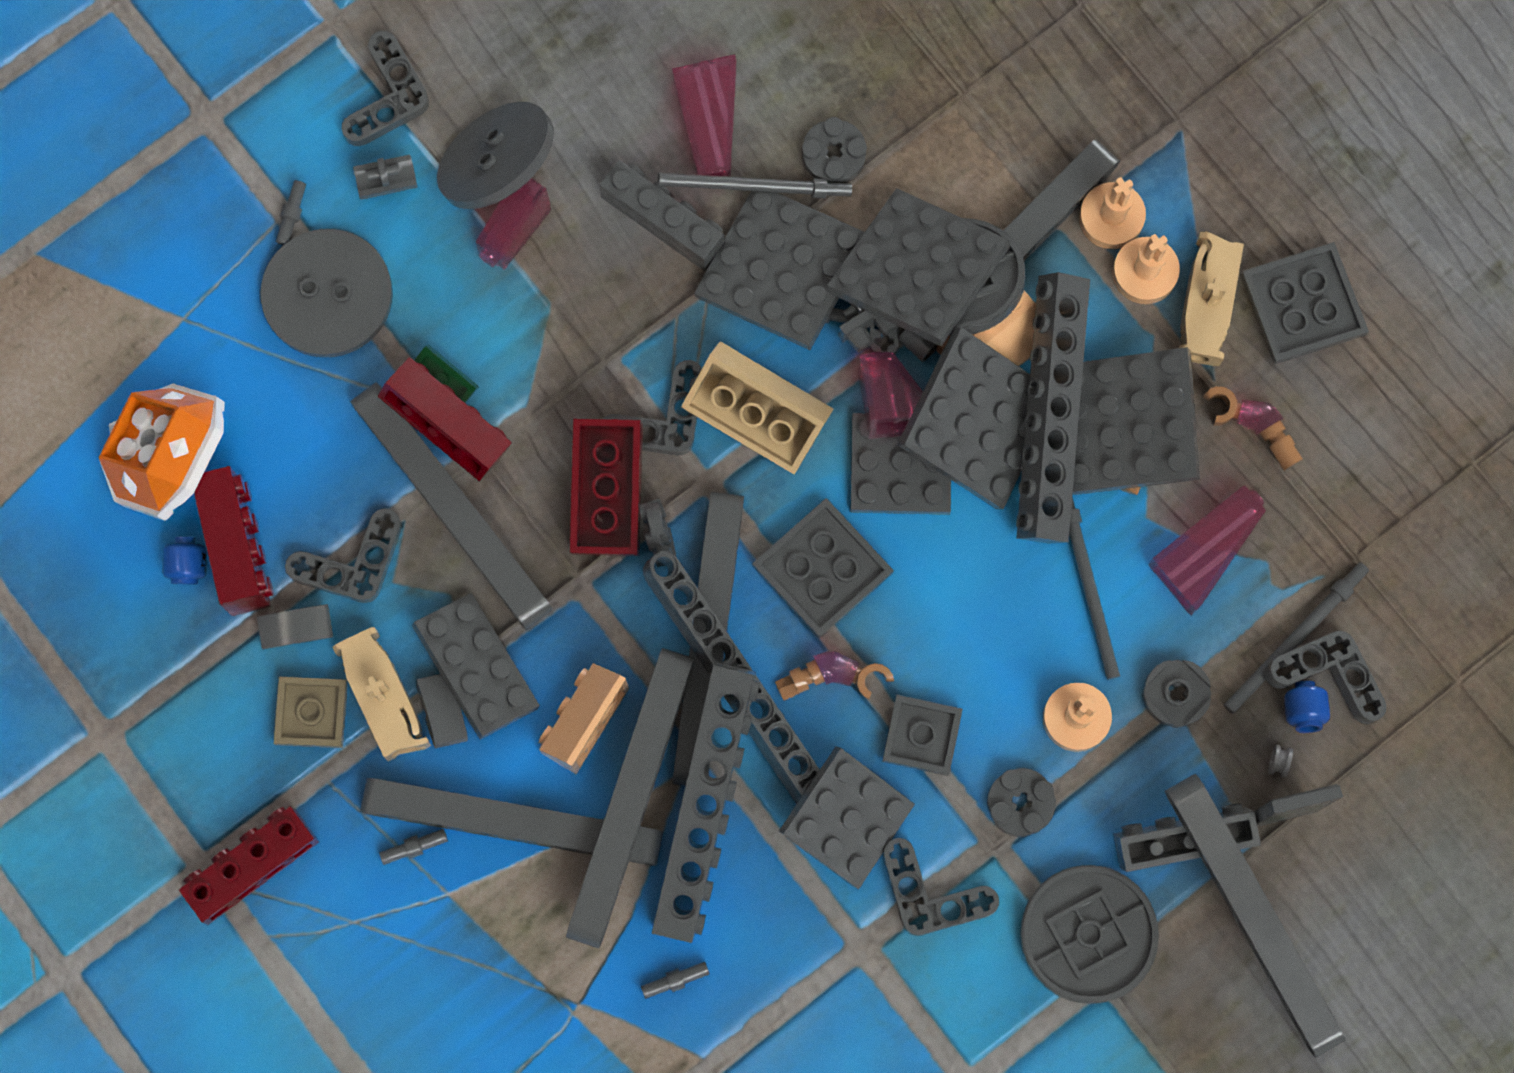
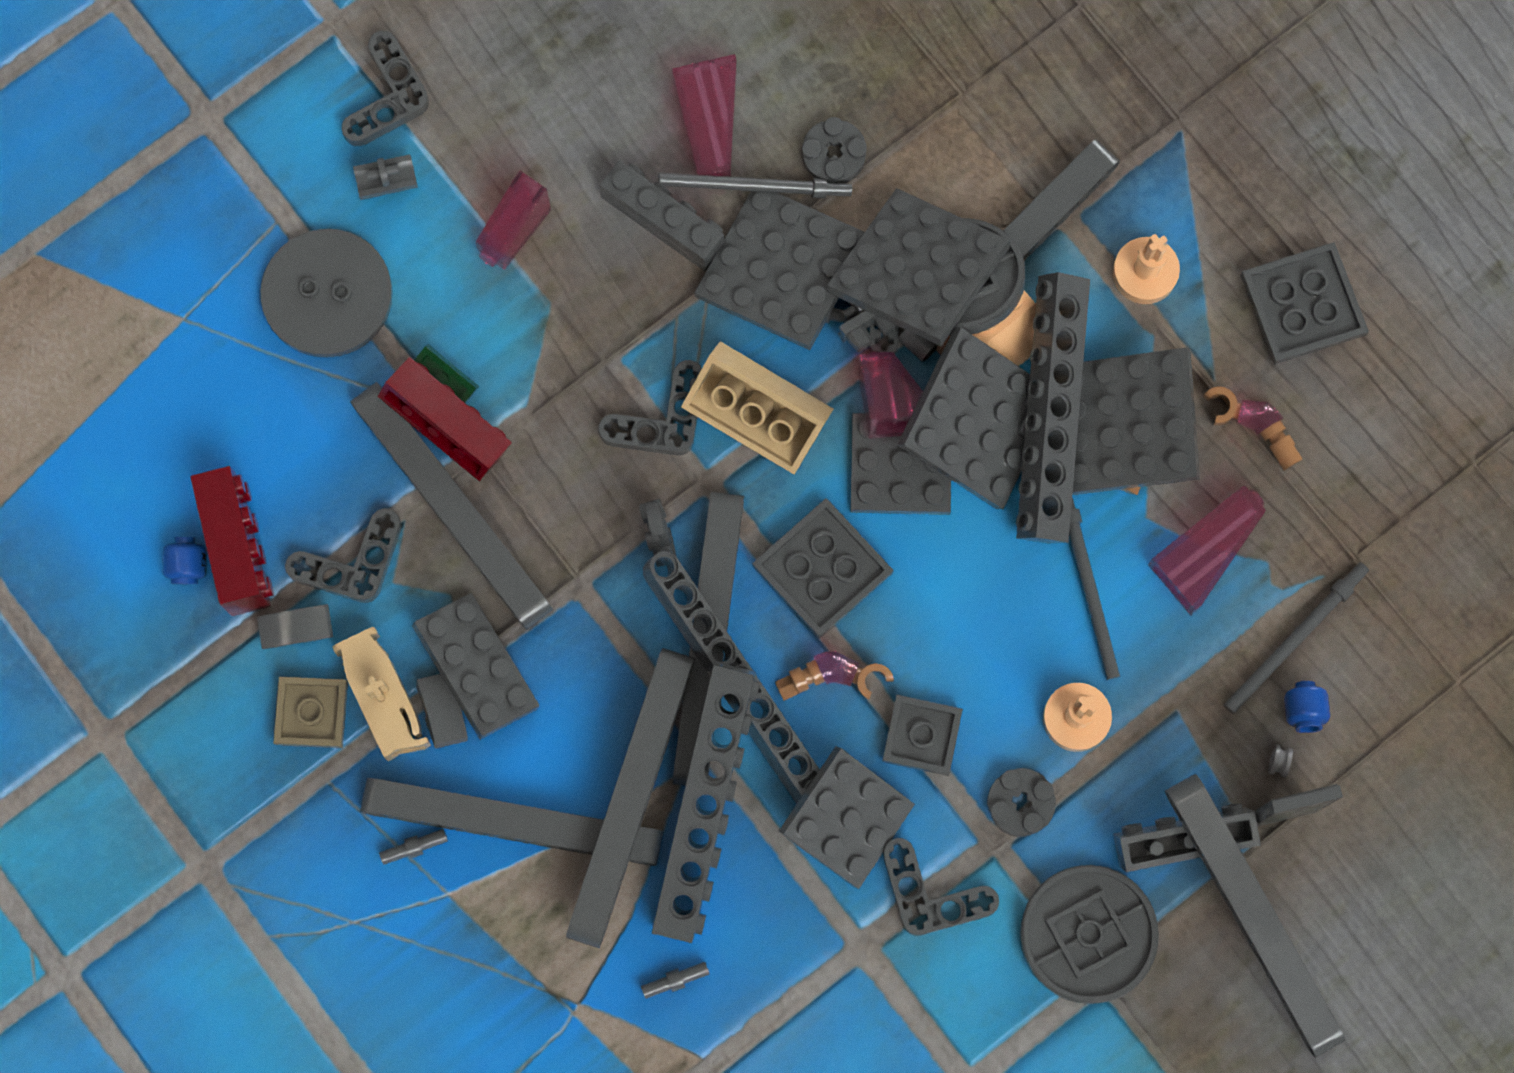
orange piece [98,384,225,521] -> none
dark red brick [178,806,319,925] -> none
dark grey bar [276,180,307,245] -> none
dark grey plate [437,102,554,209] -> none
light nougat slope [538,663,629,775] -> none
dark red brick [570,419,643,556] -> none
light nougat piece [1079,177,1146,249] -> none
dark grey plate [1142,660,1211,728] -> none
tan piece [1178,232,1244,366] -> none
dark grey beam [1265,631,1386,724] -> none

